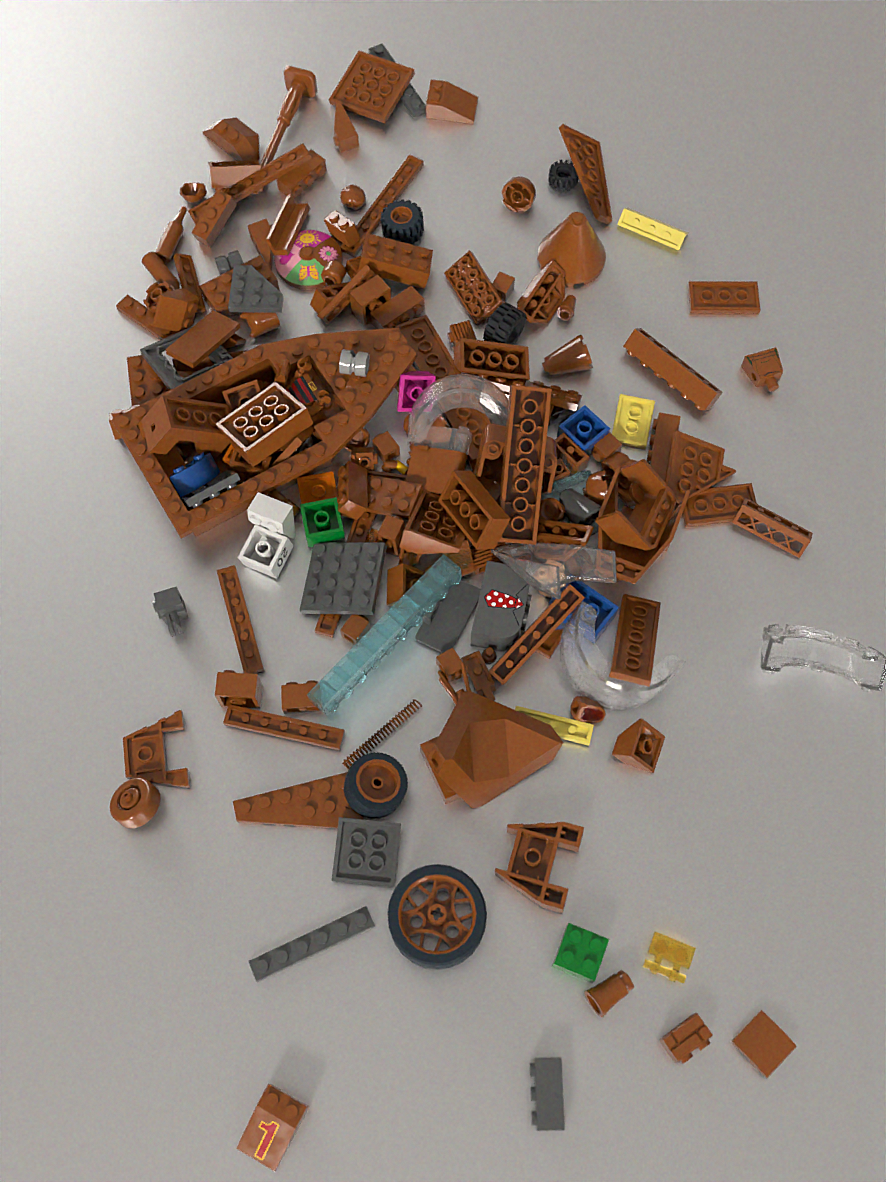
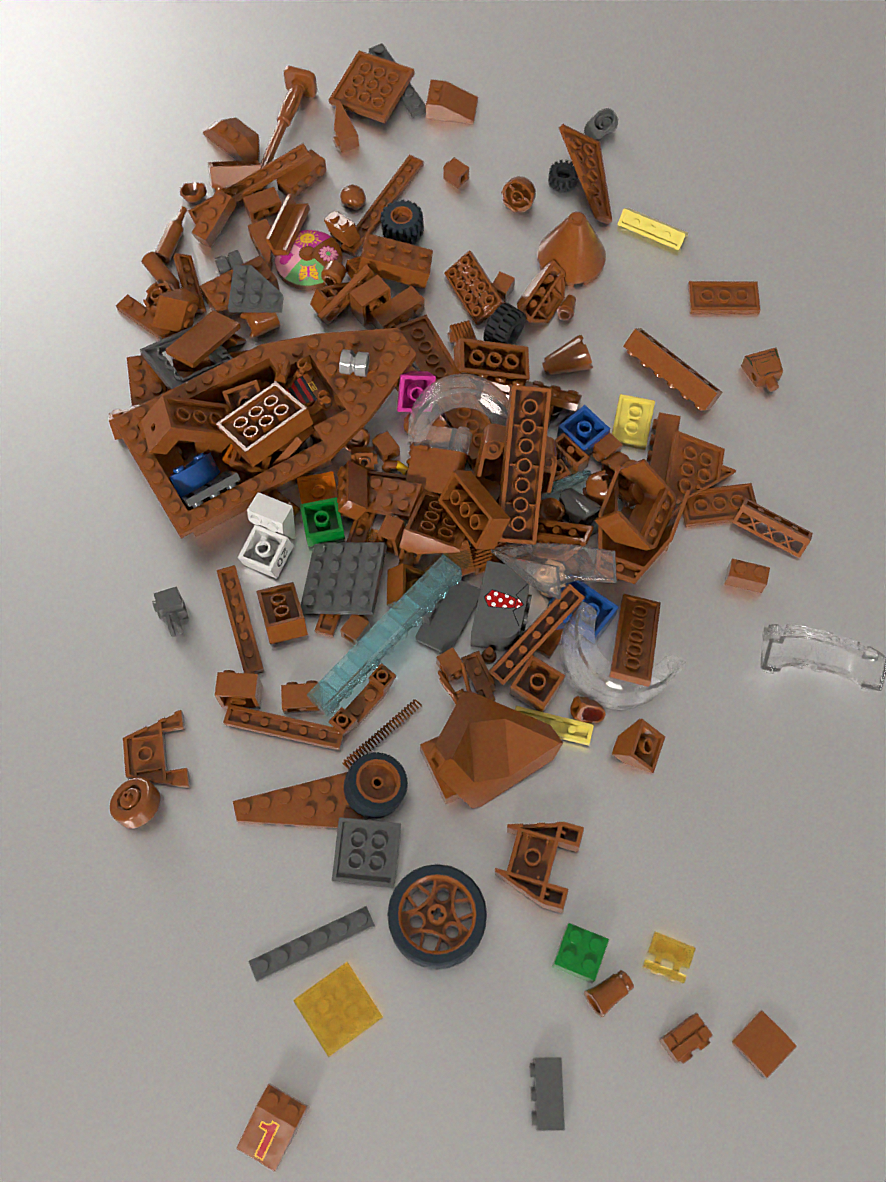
none -> dark orange brick [243,187,282,223]
none -> dark orange slope [256,582,308,644]
none -> clear yellow plate [293,962,384,1057]
none -> dark orange slope [328,663,397,735]
none -> dark orange brick [443,157,469,189]
none -> dark orange brick [509,655,566,712]
none -> dark grey cap [584,108,618,140]
none -> dark orange brick [724,559,770,593]

